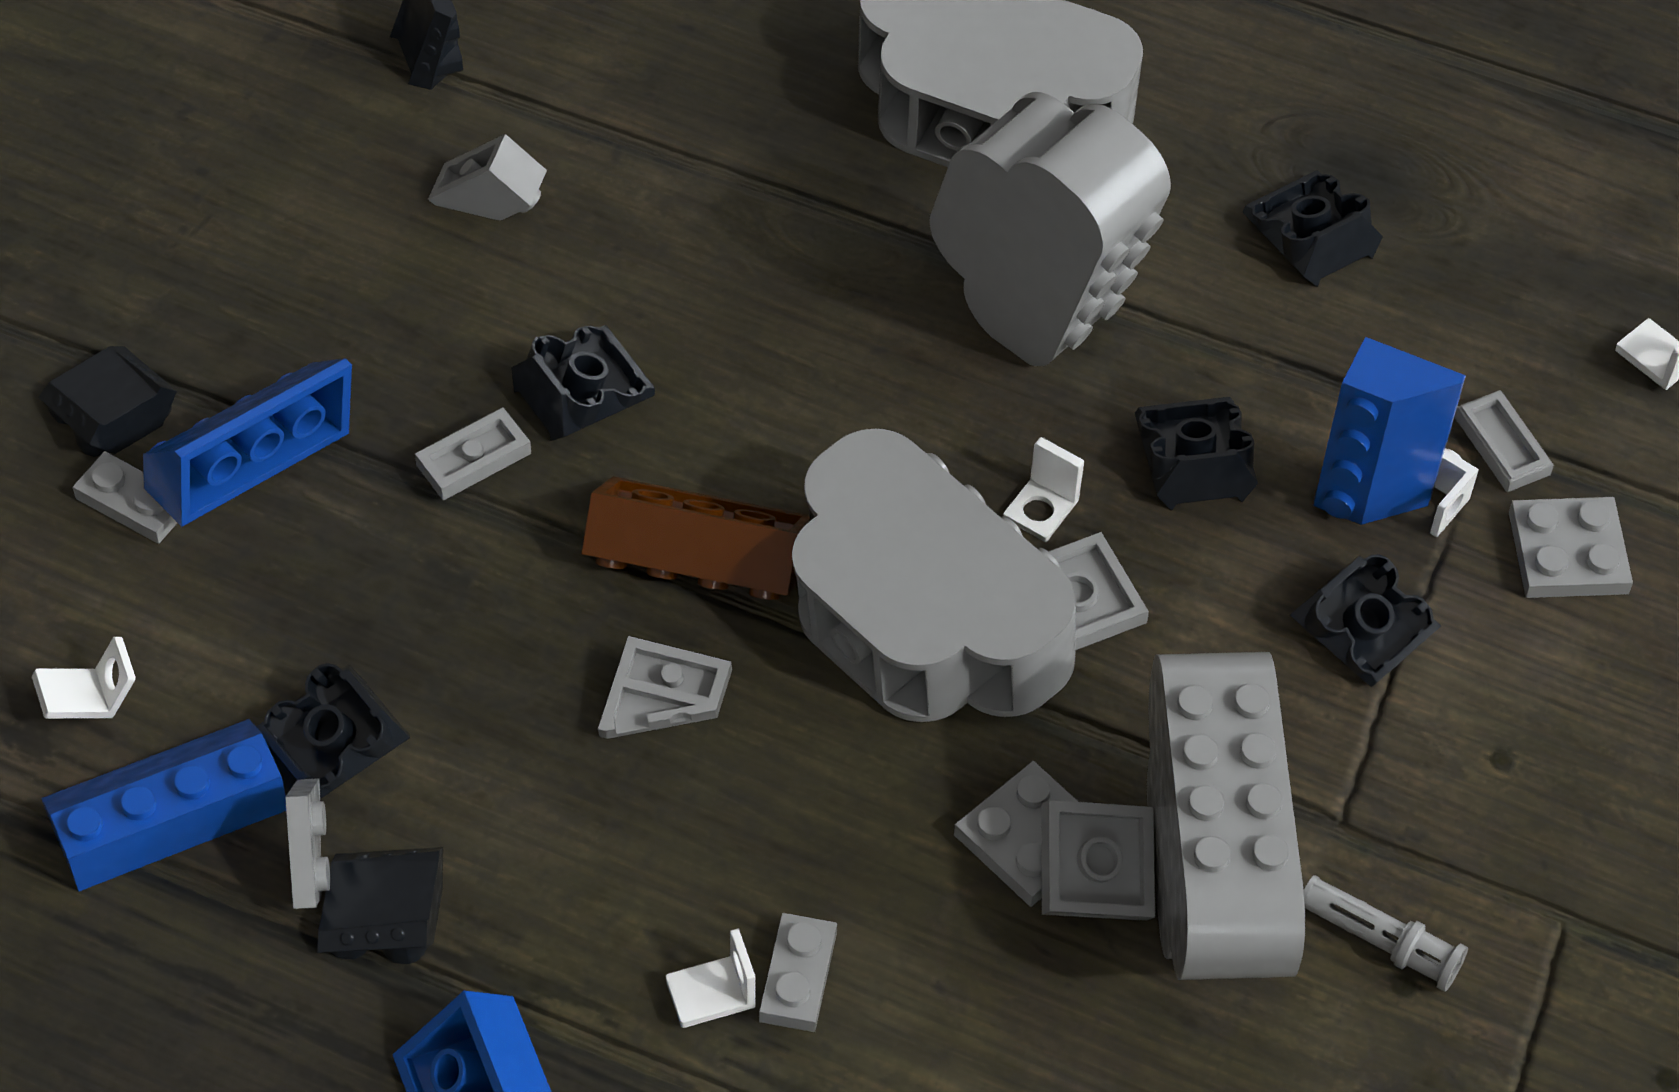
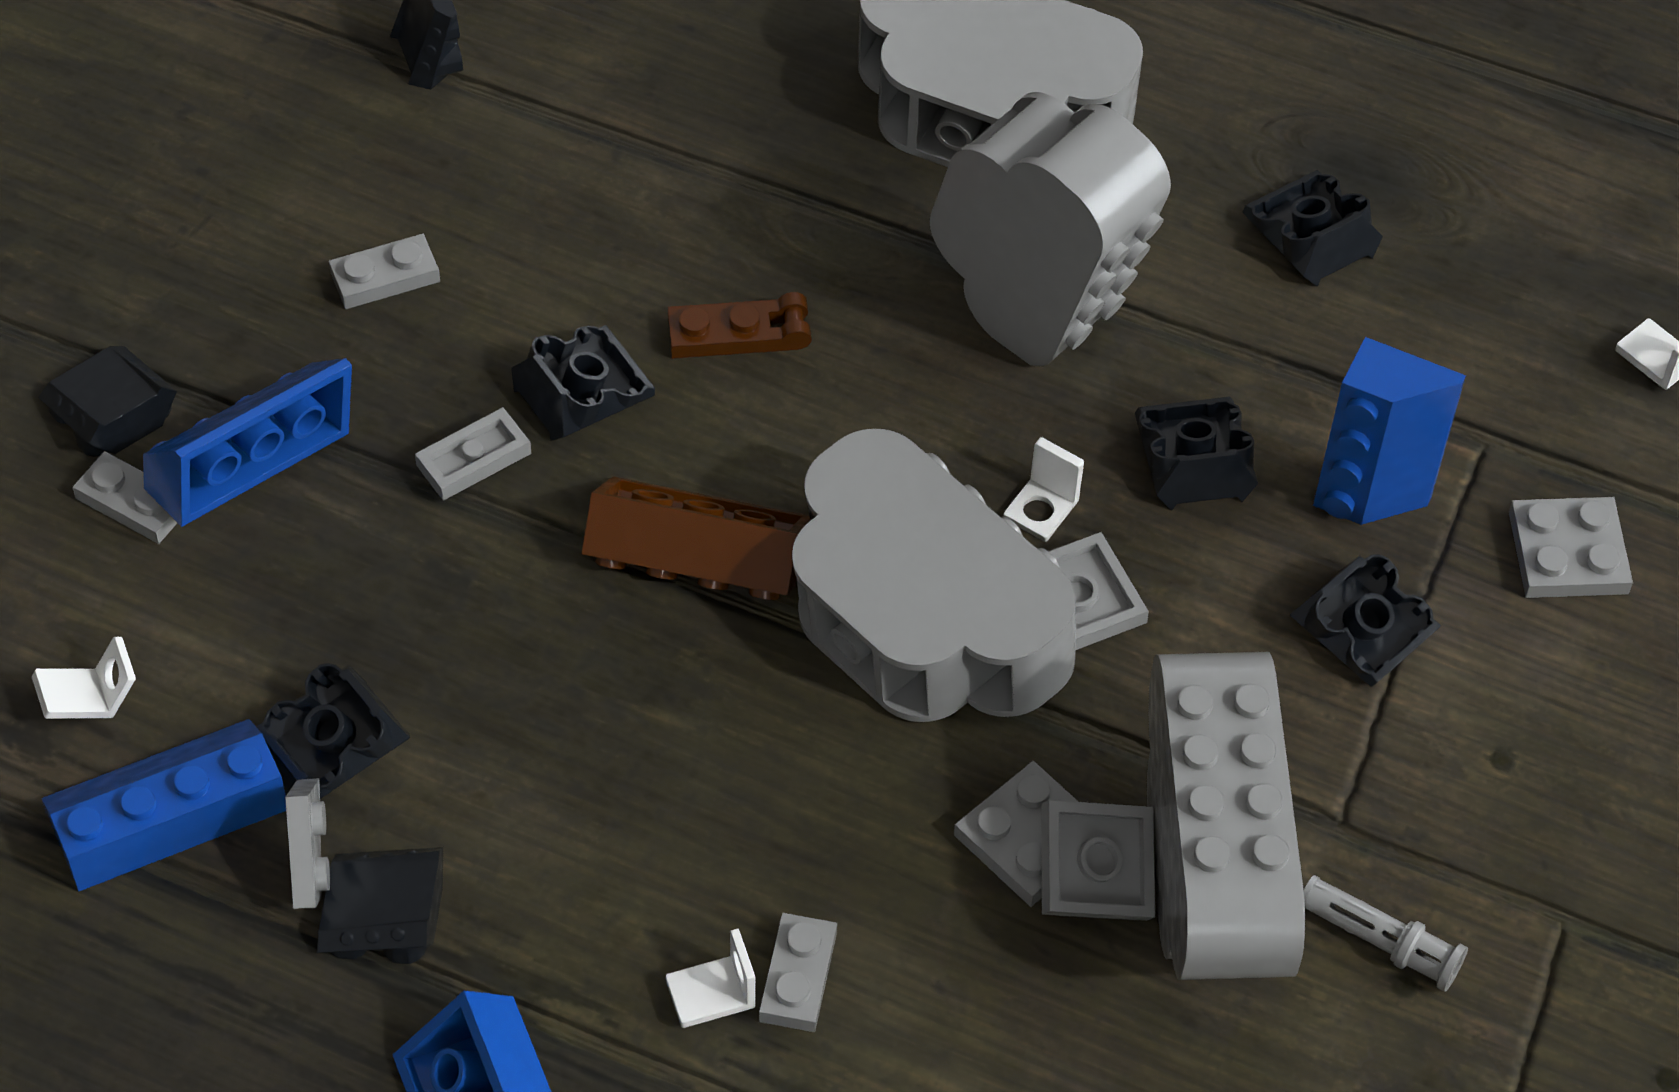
light grey slope [428,134,547,221] -> none
light grey wing [598,636,732,739] -> none
white bracket [1430,448,1479,537] -> none
light grey tile [1454,390,1554,492] -> none
none -> light grey plate [329,233,440,309]
none -> reddish brown plate [668,292,812,359]

